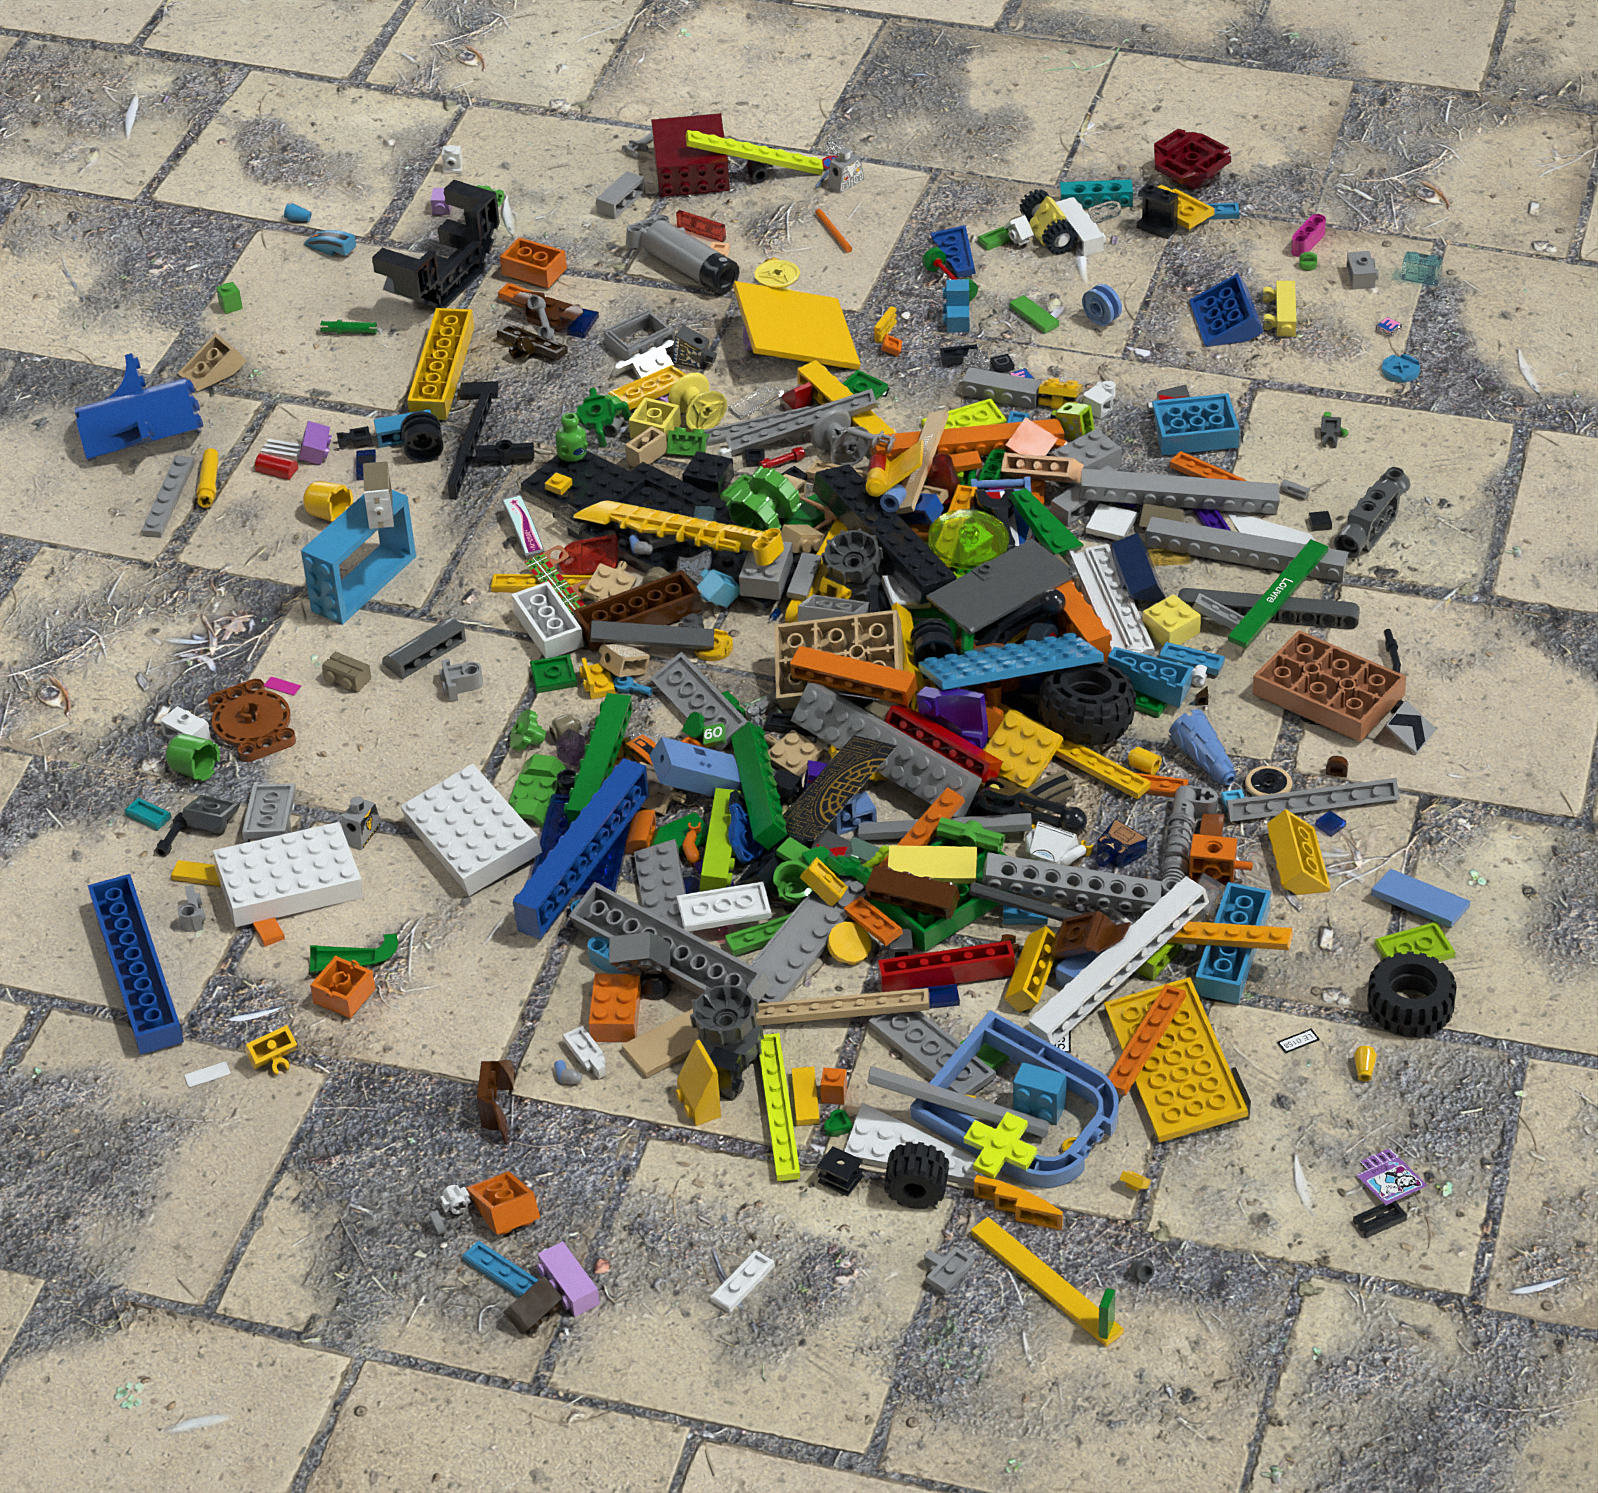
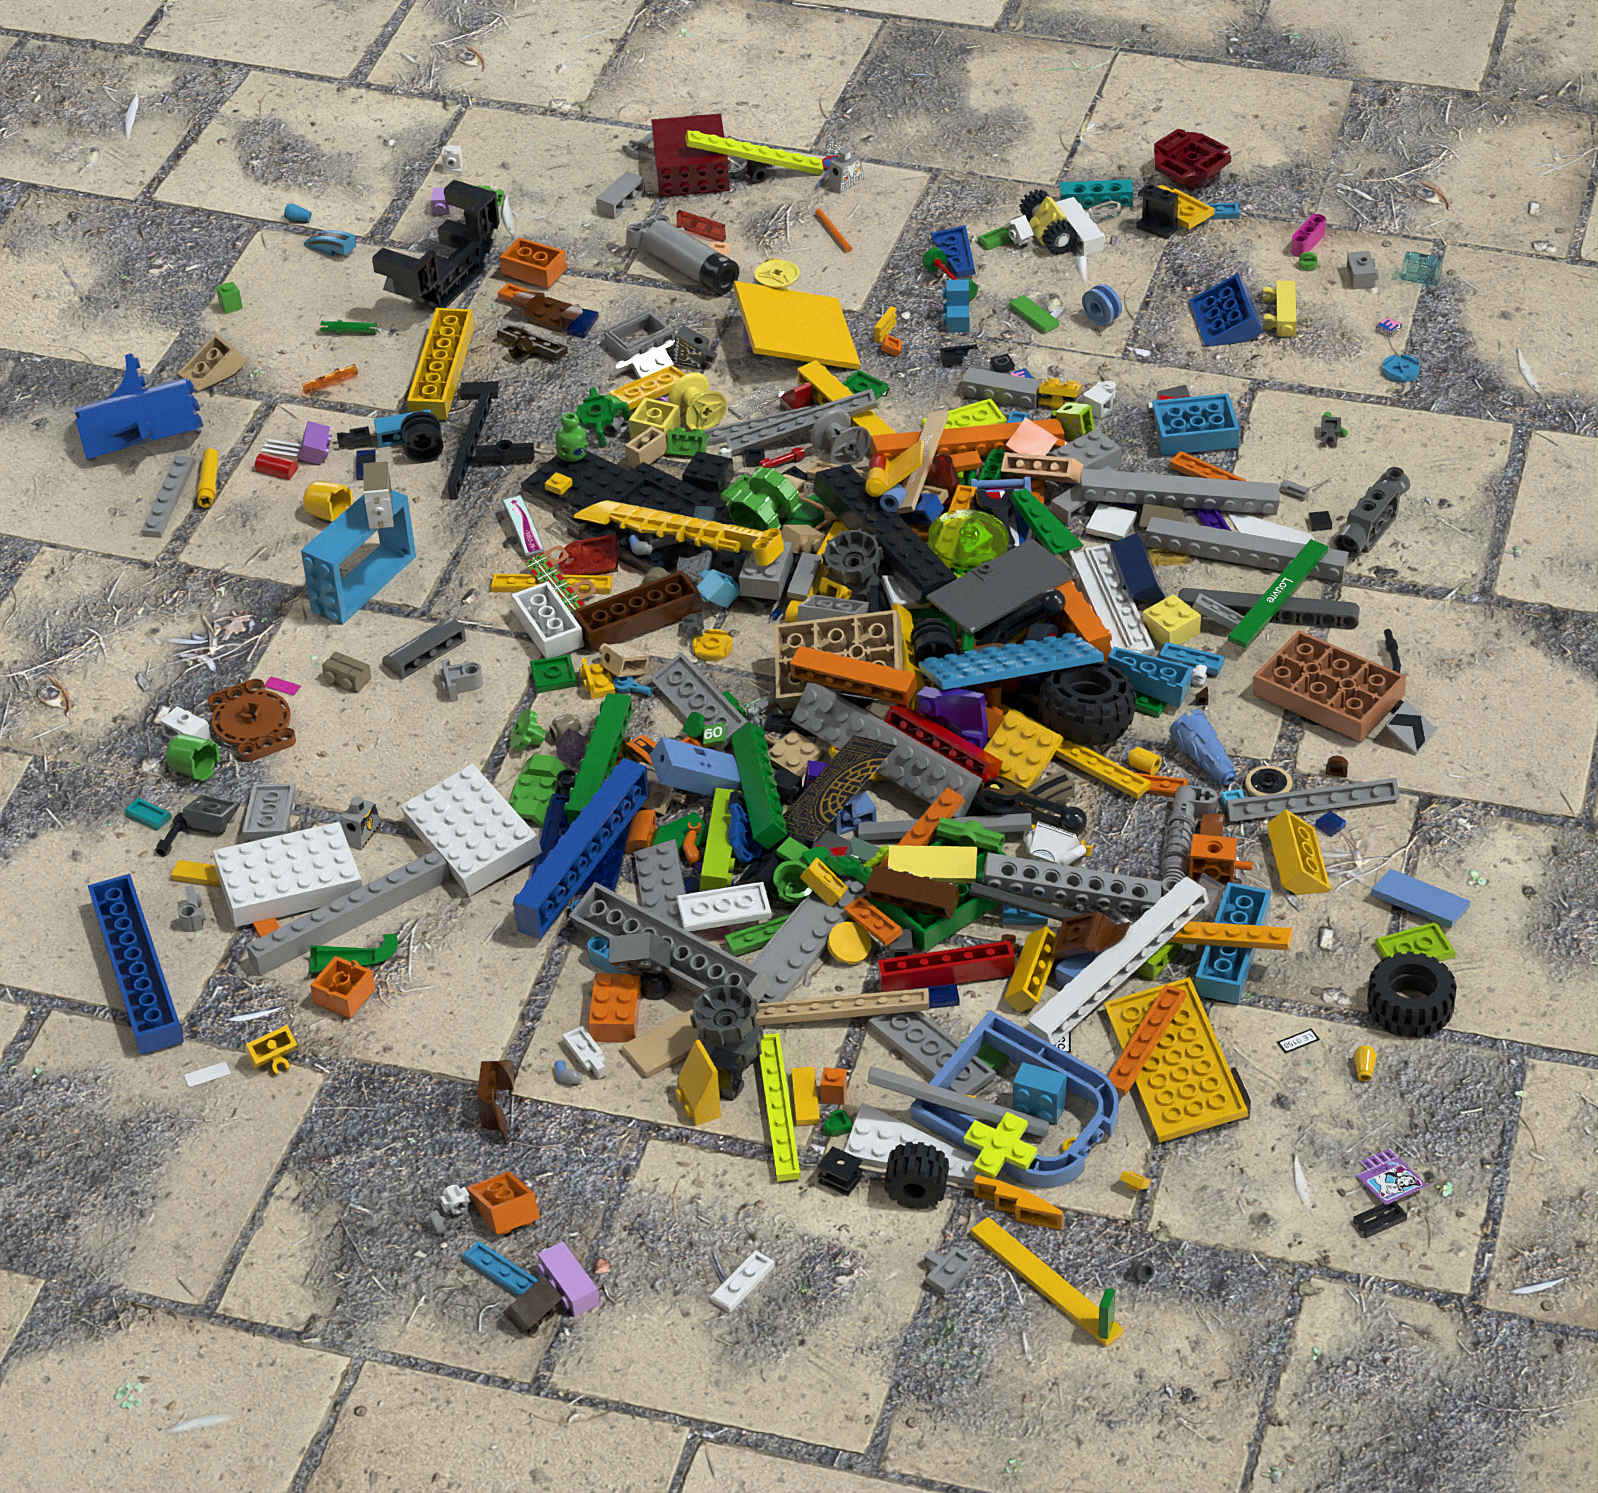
light grey bar [527,295,554,339] -> none
tan plate [583,561,637,602] -> none
dark grey tile [590,621,714,650] -> none
light grey piece [846,427,896,453] -> none
torso [1095,819,1147,869] -> none
none -> light grey brick [246,850,450,976]
none -> clear orange pin [302,364,358,394]

